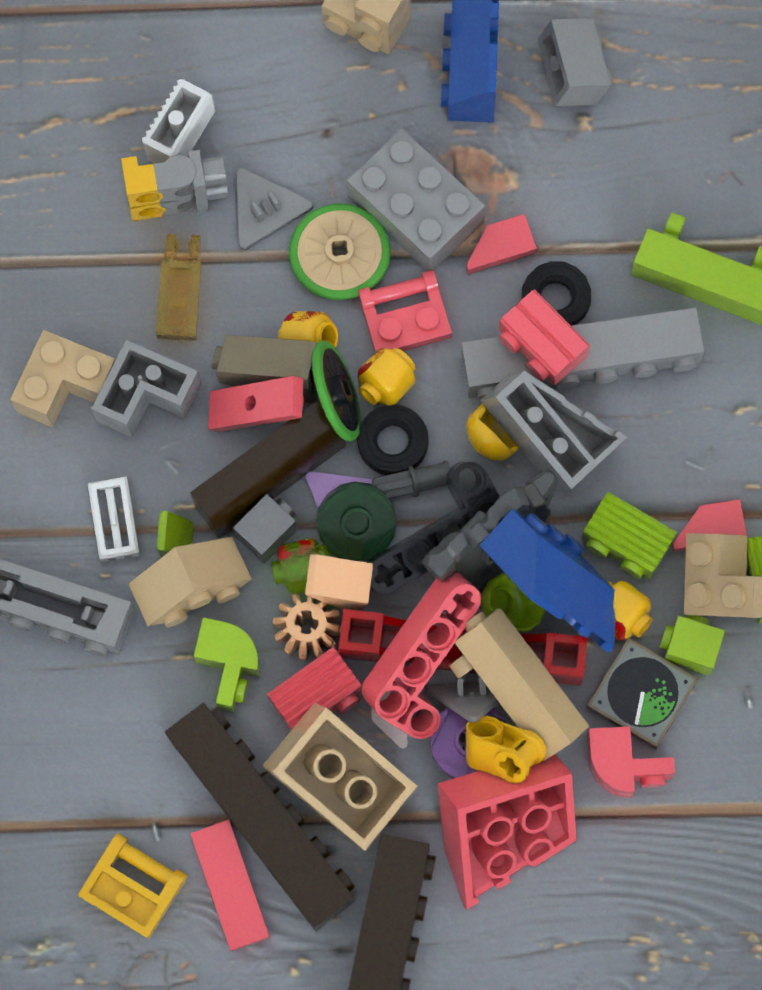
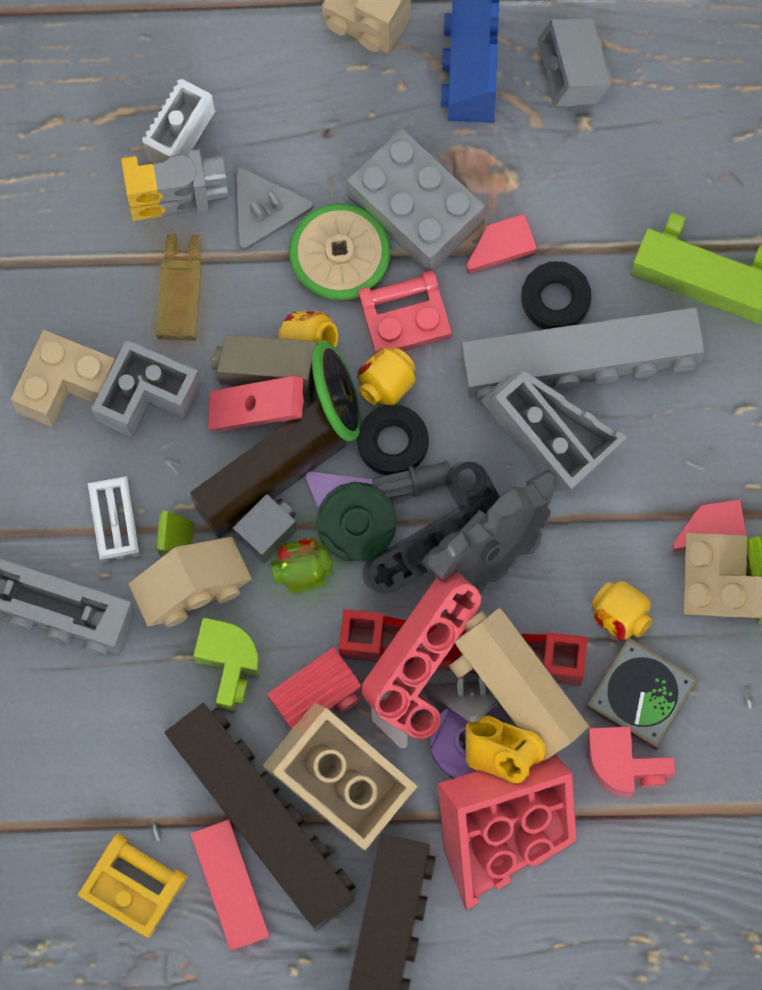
light nougat gear [273,593,341,661] -> none
light nougat slope [305,555,373,611] -> none
yellow hair [466,404,519,461] -> none
blue wedge [479,509,615,653] -> none
lime hair [481,573,546,633] -> none
coral brick [499,289,590,386] -> none
lime brick [581,492,677,579] -> none
lime brick [659,615,725,676] -> none

